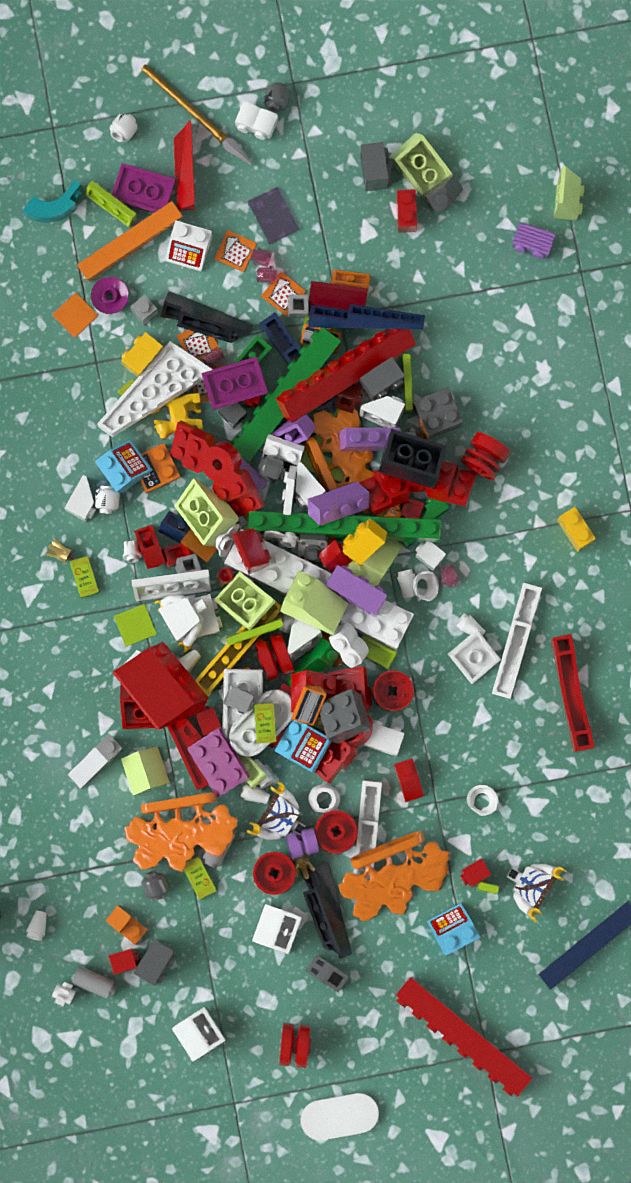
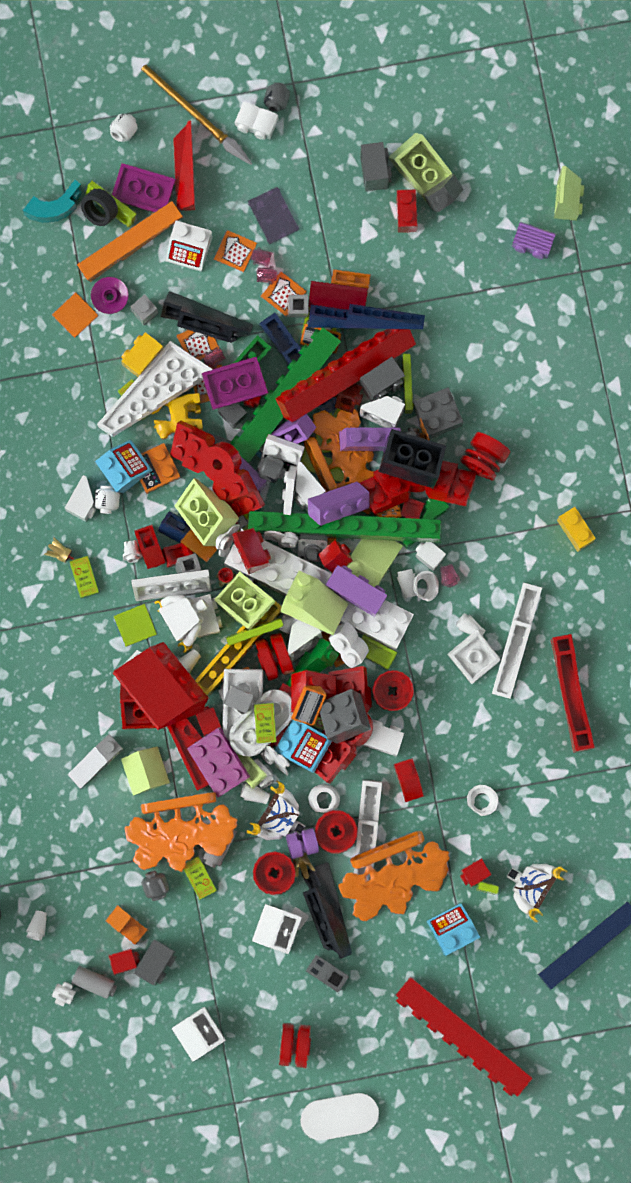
yellow brick [343,518,387,566] -> none
none -> black tyre [81,189,118,226]
none -> white plate [260,746,290,775]

